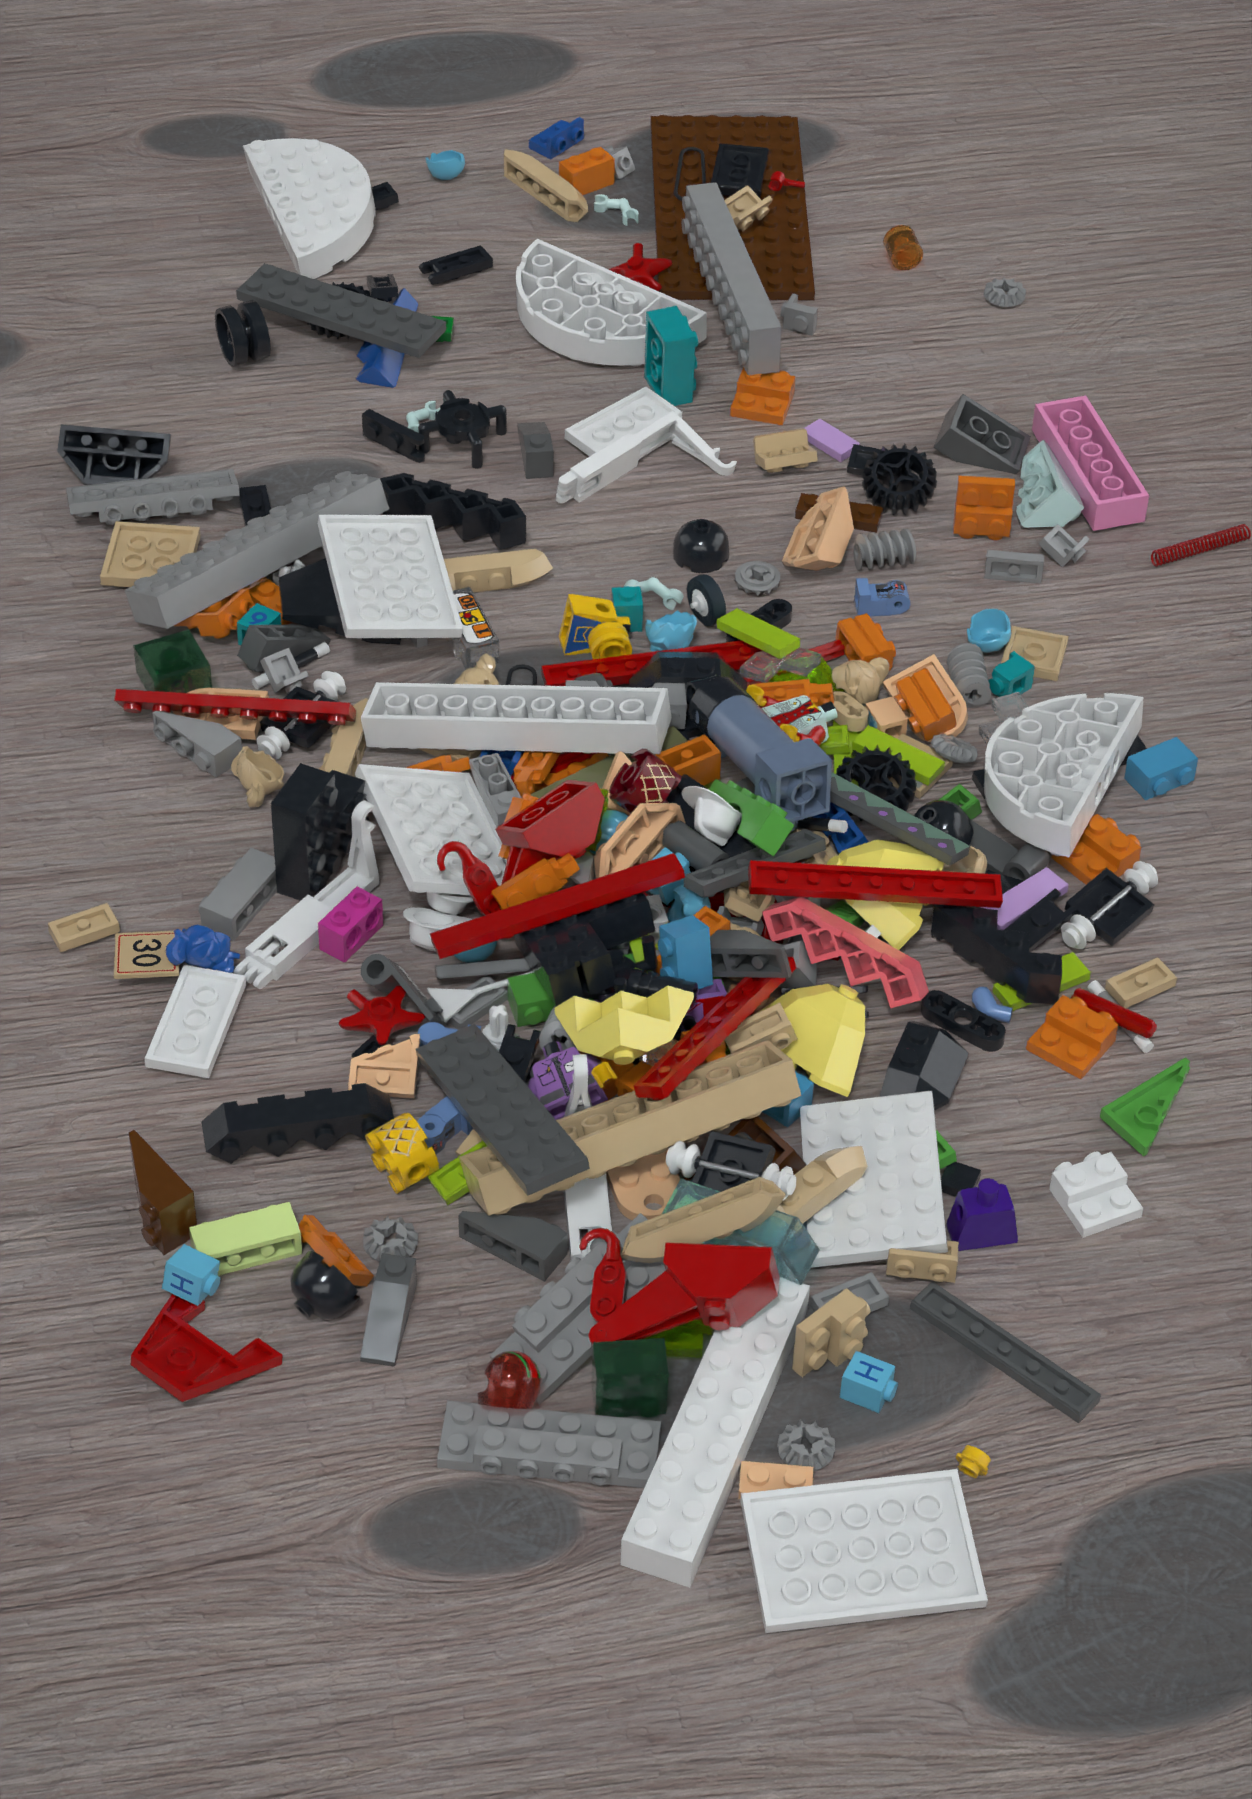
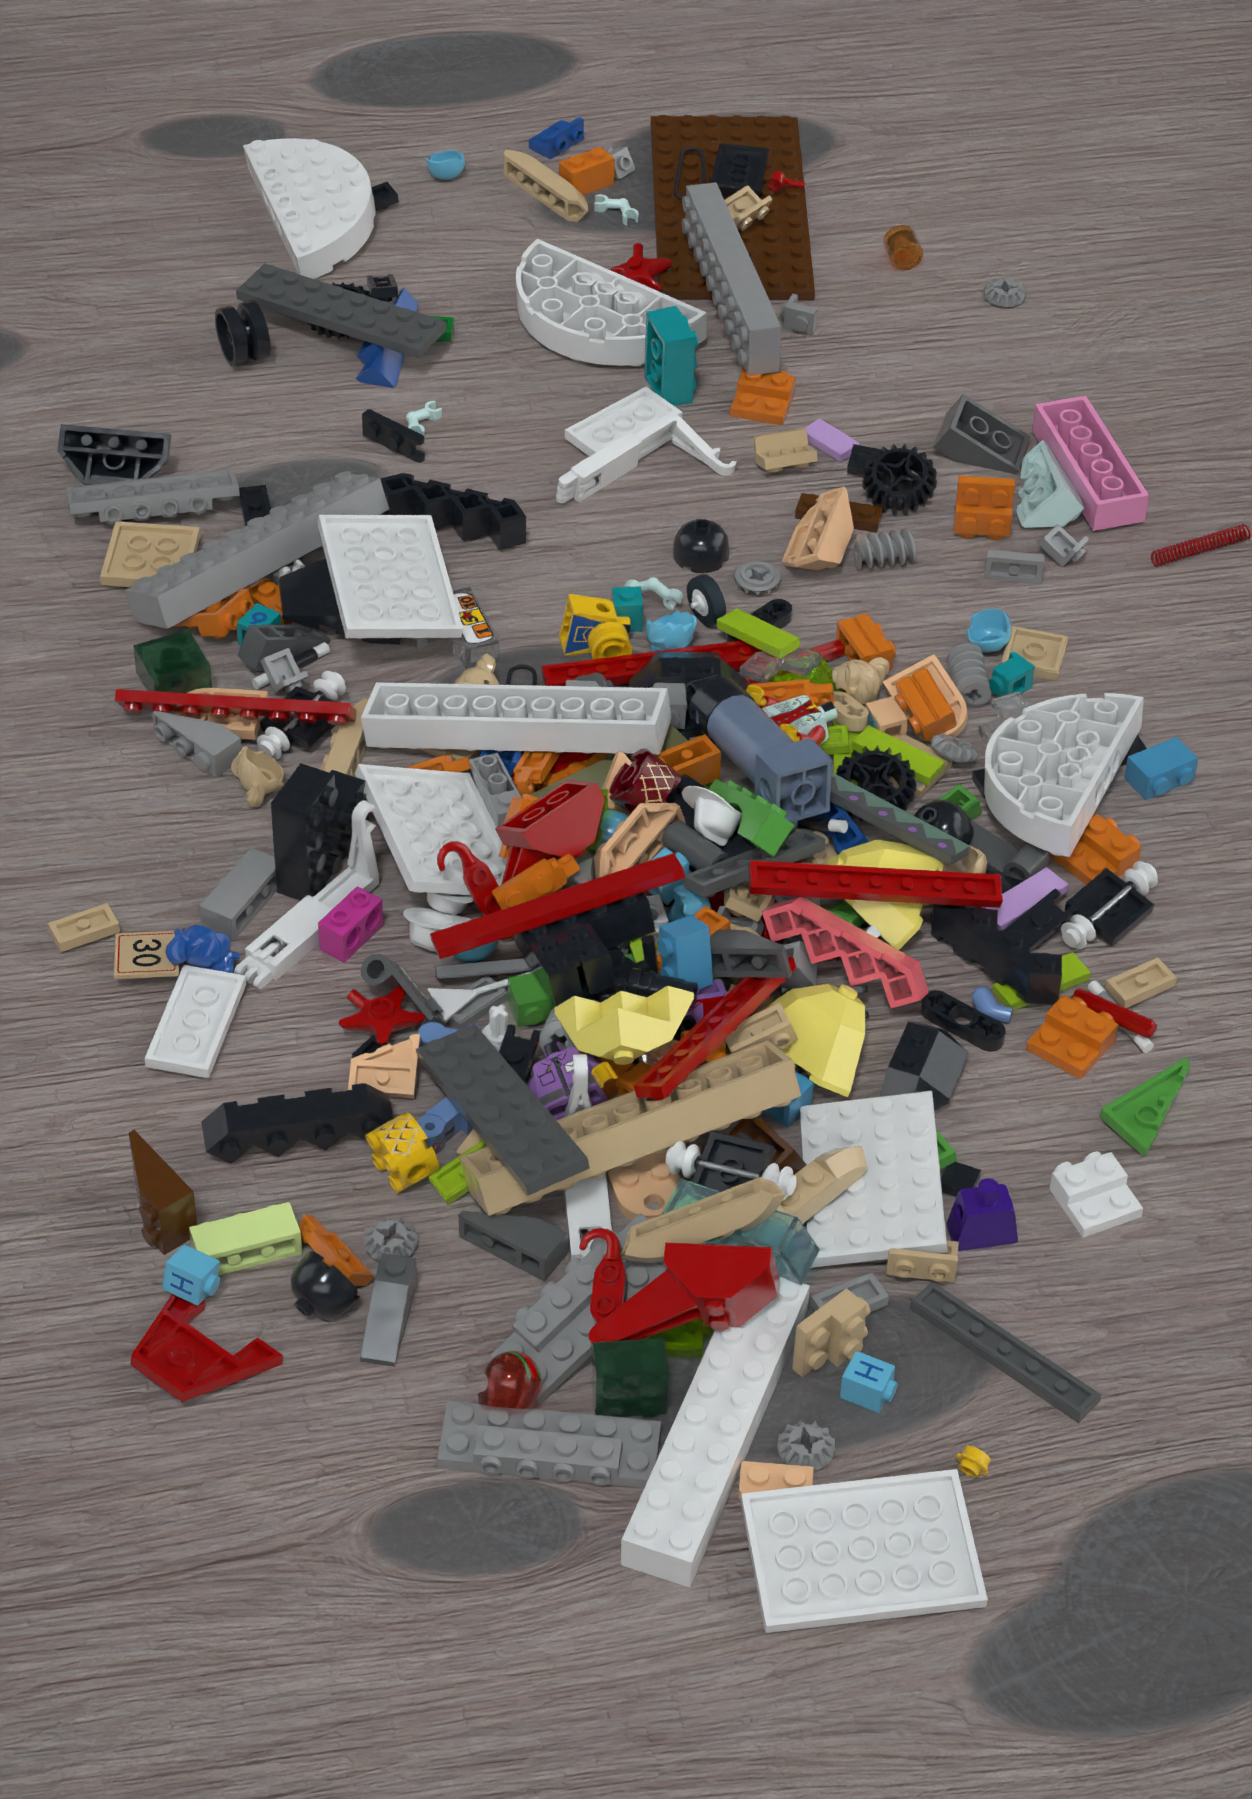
black plate [418,390,507,469] -> none
black hinge [419,245,493,285] -> none
tan brick [444,549,553,594] -> none
dark grey slope [517,422,554,479] -> none
medium blue leg [854,578,911,616] -> none

